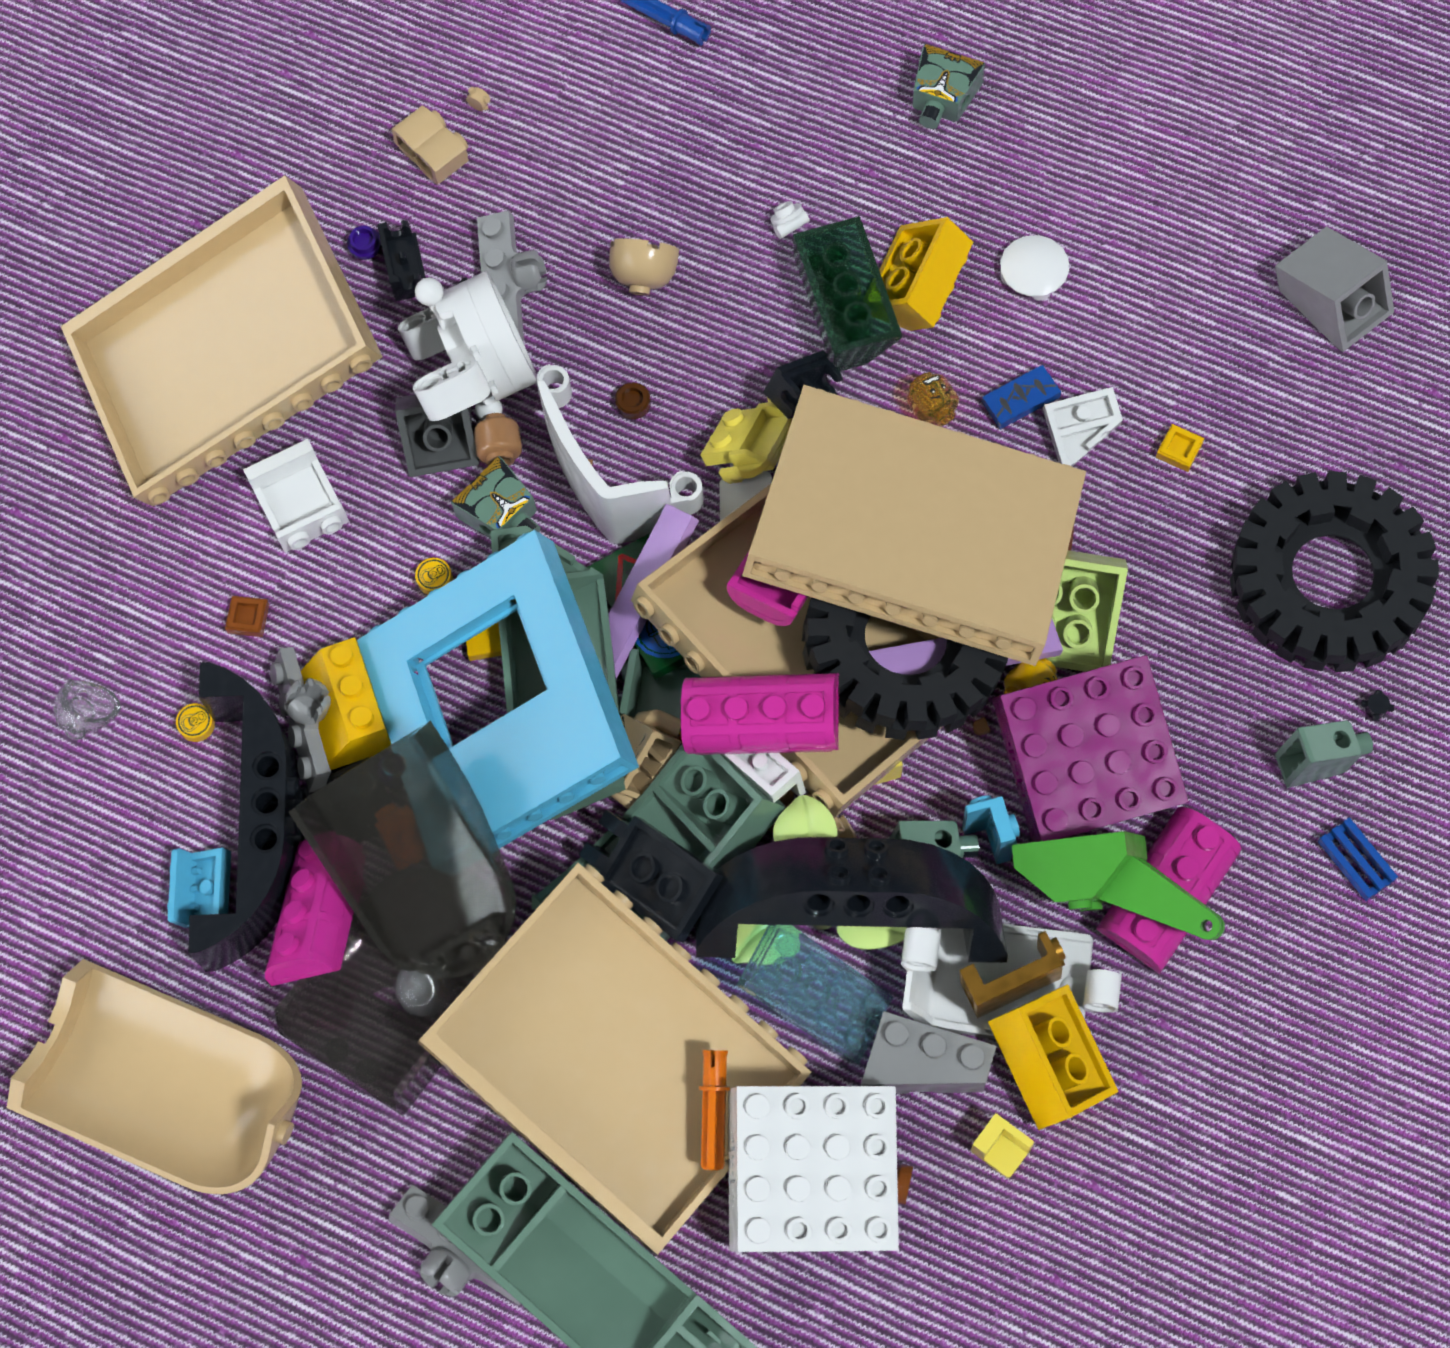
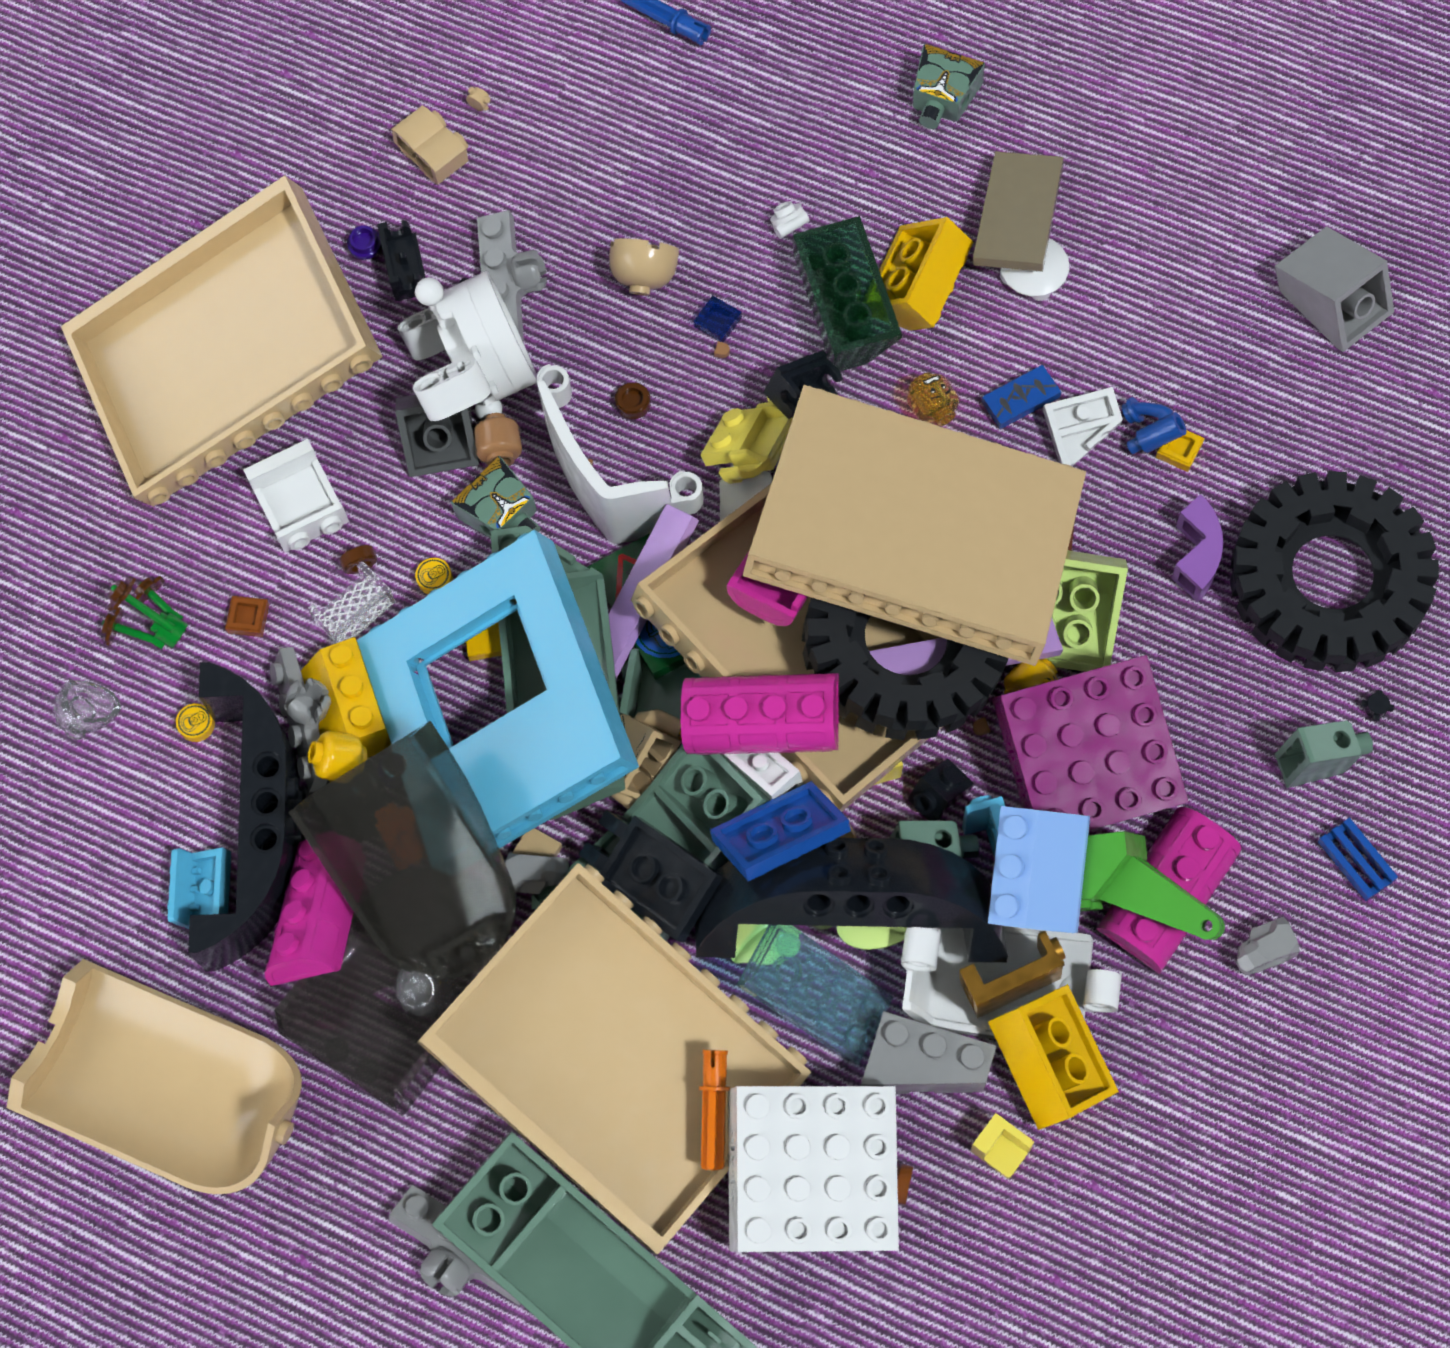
none -> plant [101,576,188,650]
none -> clear panel [307,561,395,643]
none -> yellow head [308,730,367,783]
none -> reddish brown tile [339,545,377,574]
none -> light grey rock [504,853,569,894]
none -> tan tile [512,828,562,857]
none -> clear blue tile [693,296,742,343]
none -> blue plate [710,781,851,881]
none -> medium nougat piece [714,341,730,358]
none -> black bracket [908,759,974,821]
none -> dark tan tile [973,151,1063,272]
none -> light blue slope [988,806,1090,933]
none -> blue plant [1122,397,1187,454]
none -> medium lavender brick [1171,494,1223,603]
none -> light grey rock [1236,916,1300,975]

